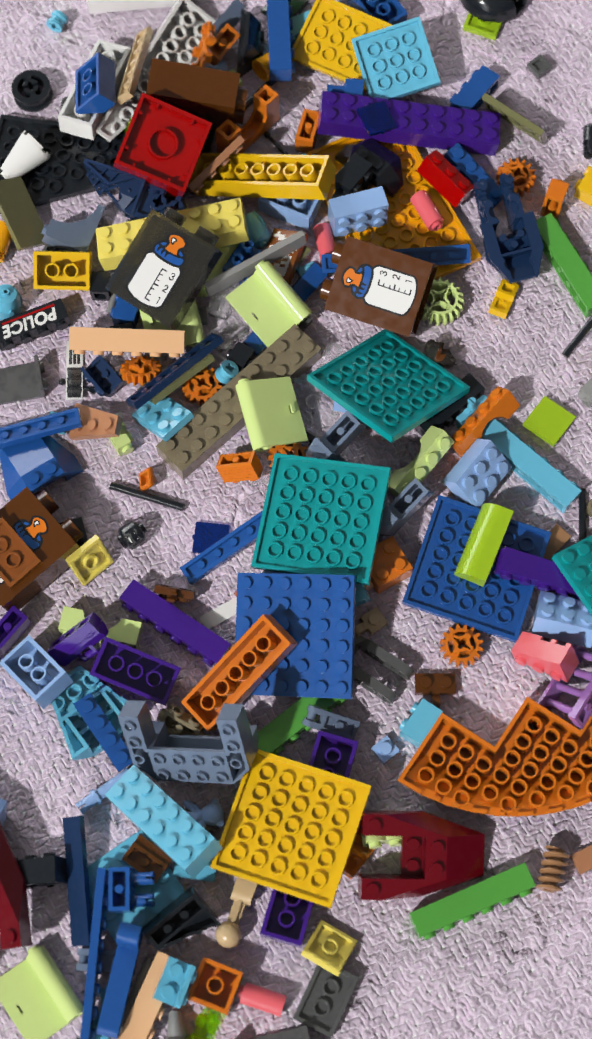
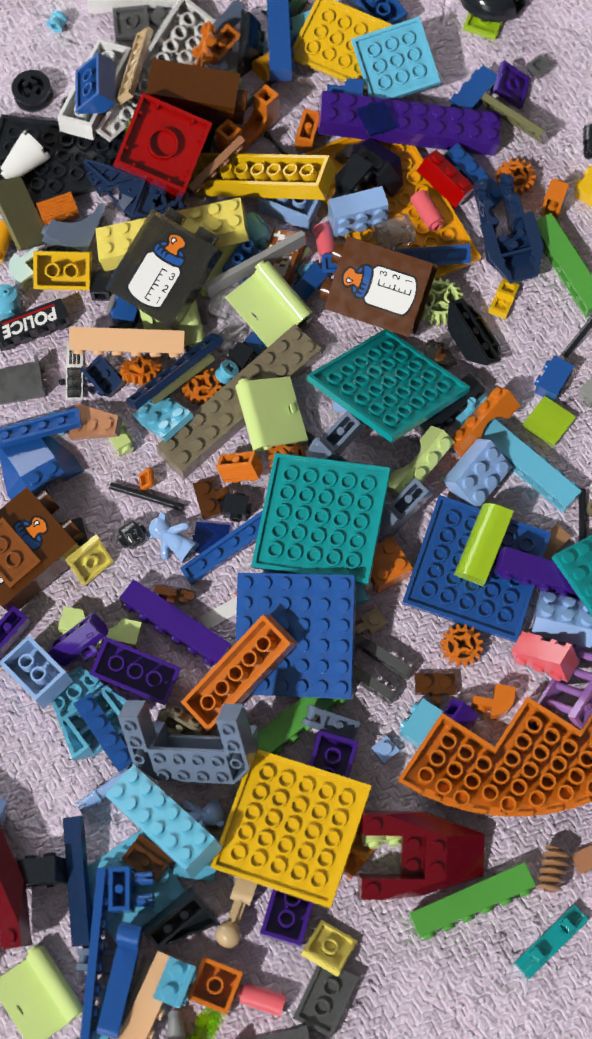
none -> light aqua brick [9,247,38,292]
none -> orange brick [36,191,80,225]
none -> dark grey plate [112,5,149,42]
none -> light blue piece [146,512,199,563]
none -> dark grey plate [149,6,170,27]
none -> reddish brown plate [193,478,230,521]
none -> black brick [222,493,252,522]
none -> clear brick [372,214,416,249]
none -> dark purple brick [443,699,479,730]
none -> black wedge [447,298,502,366]
none -> orange brick [470,683,516,720]
none -> dark purple tile [493,60,531,110]
none -> teal hinge [513,904,589,980]
none -> blue brick [534,355,575,402]

